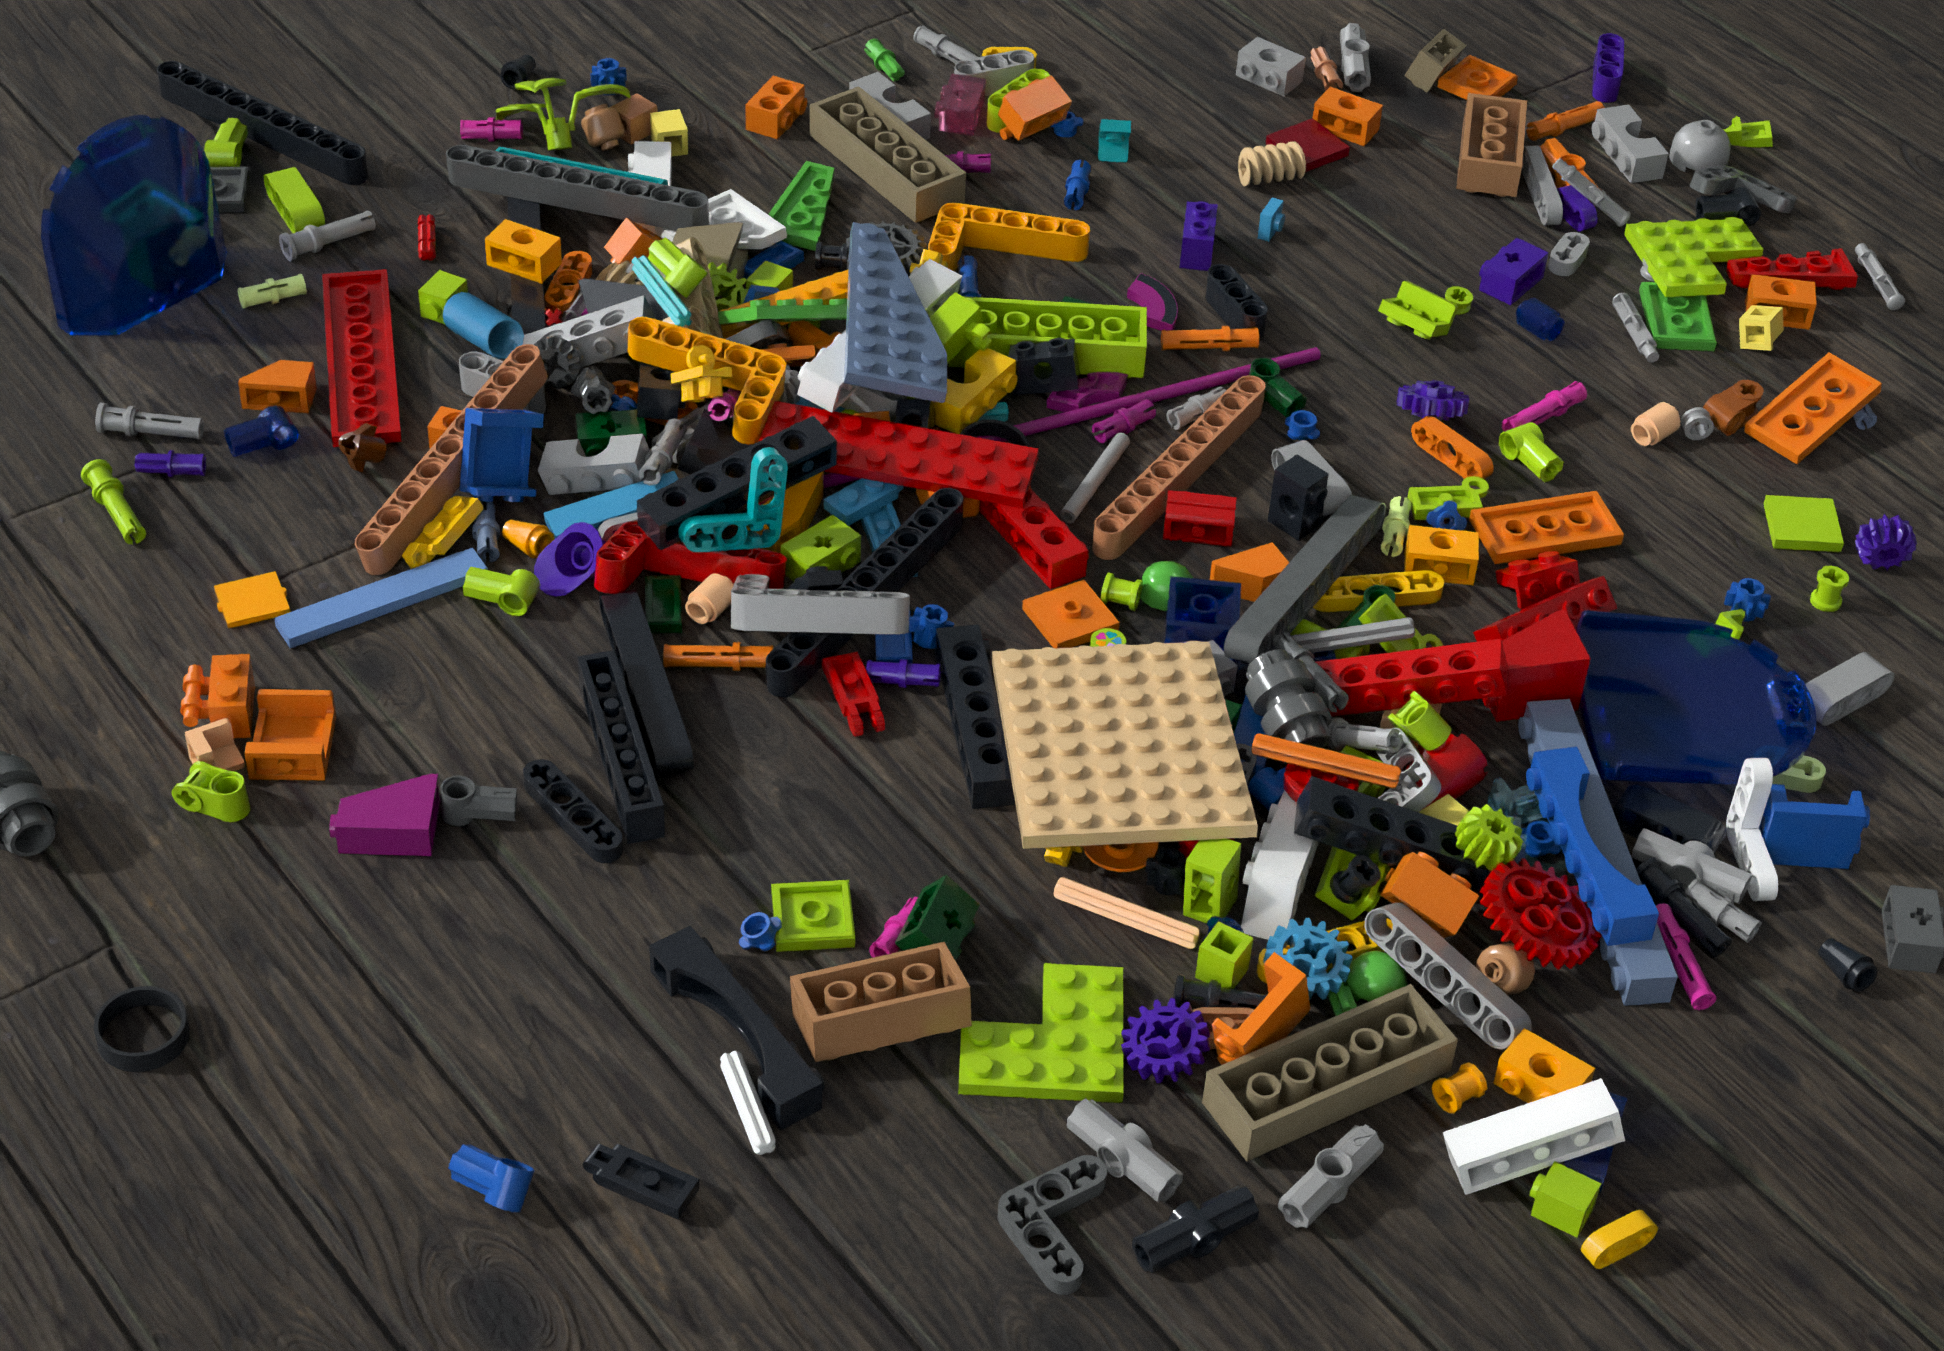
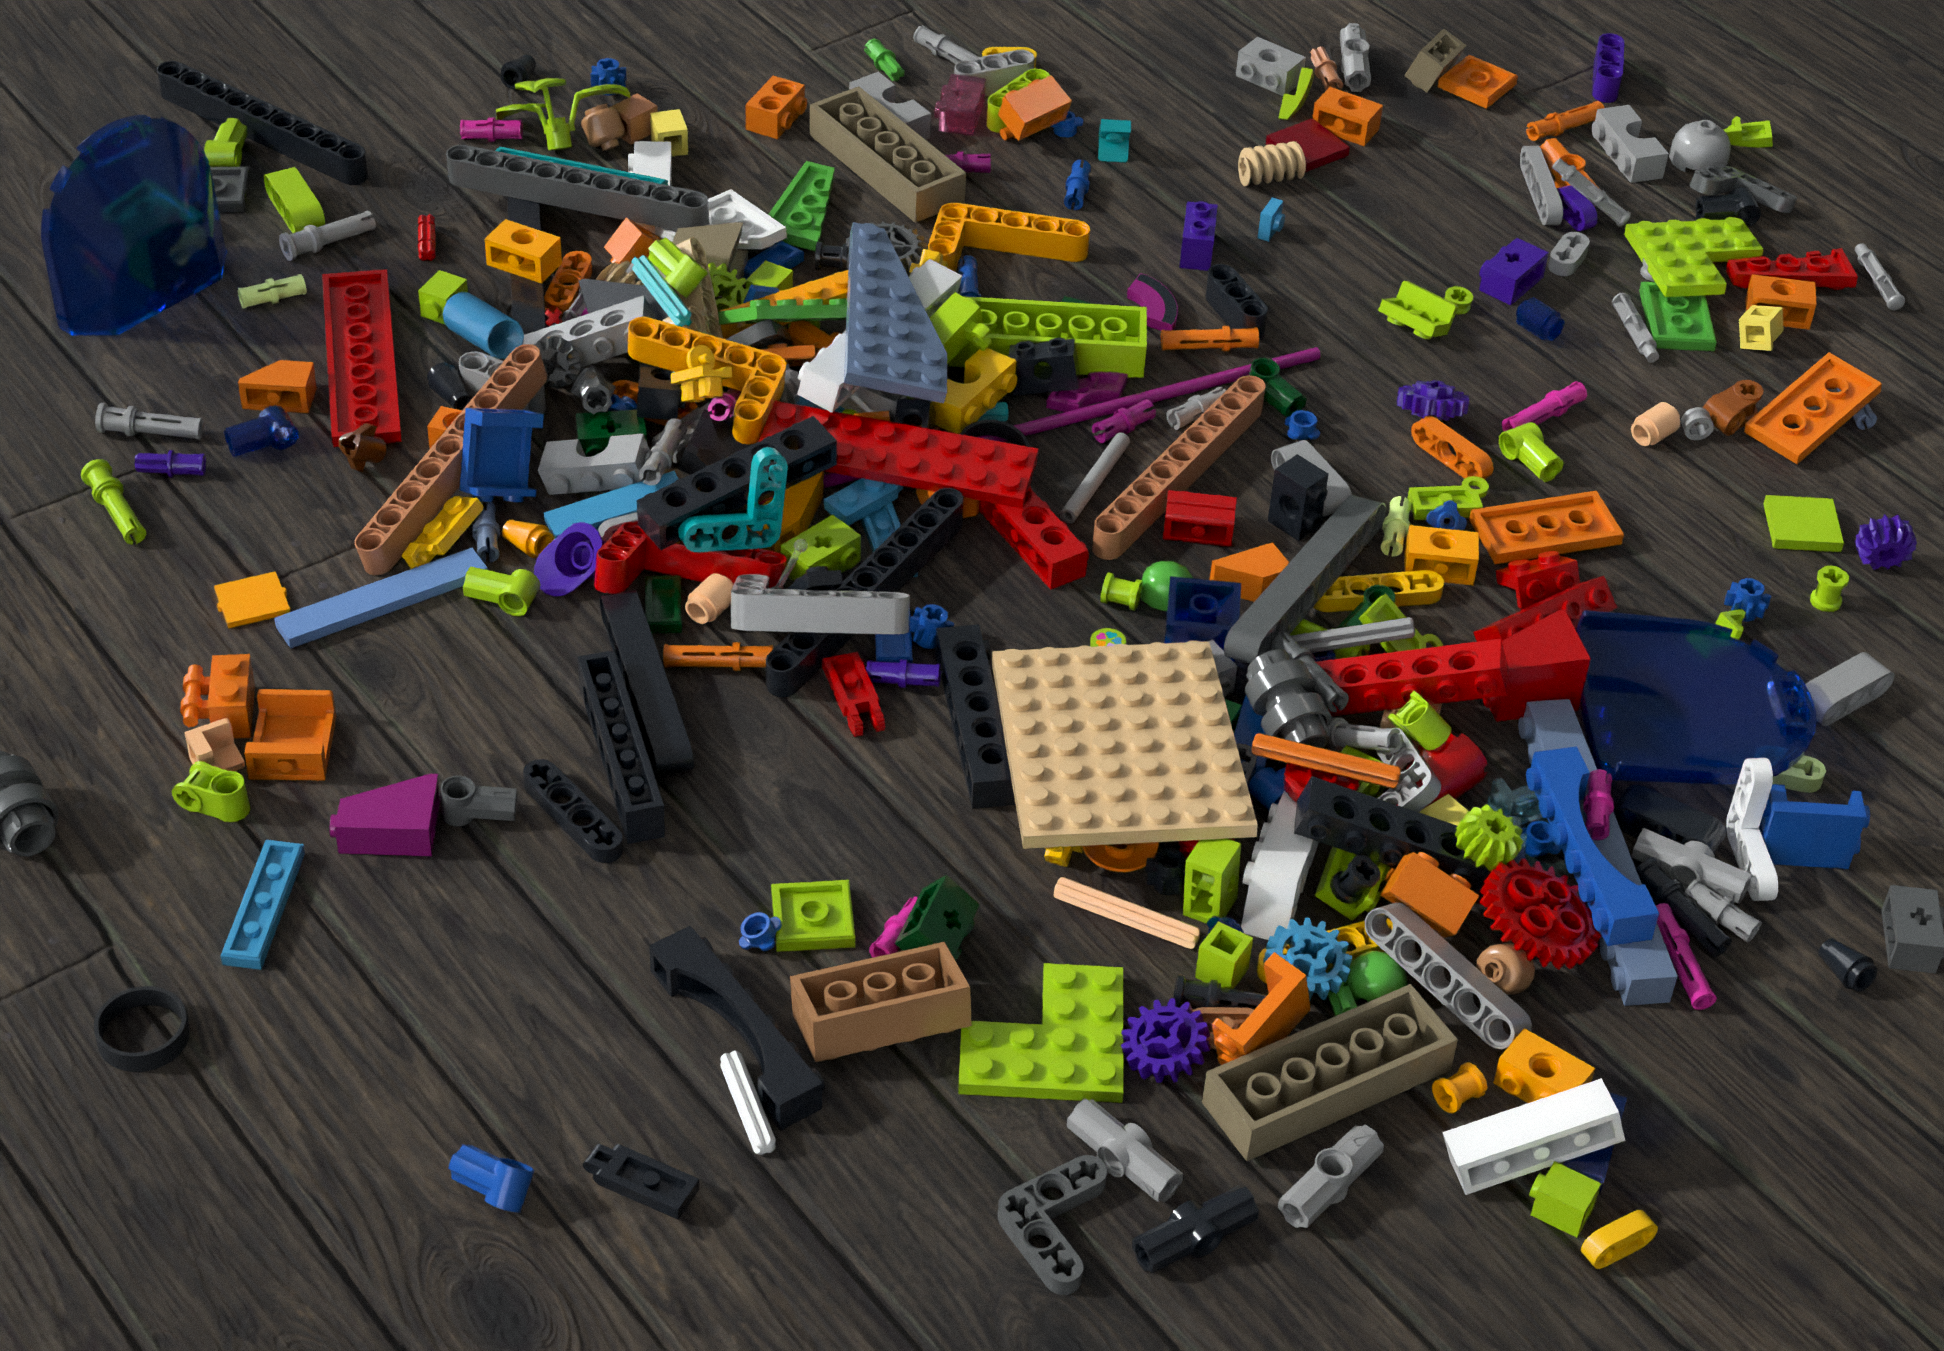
orange plate [1022,580,1120,648] -> none
medium nougat brick [1456,93,1527,197] -> none
none -> dark azure tile [221,840,305,970]
none -> black cone [427,362,471,410]
none -> clear hinge [770,538,808,589]
none -> lime slope [1279,67,1314,120]
none -> dark pink pin [1583,769,1614,841]

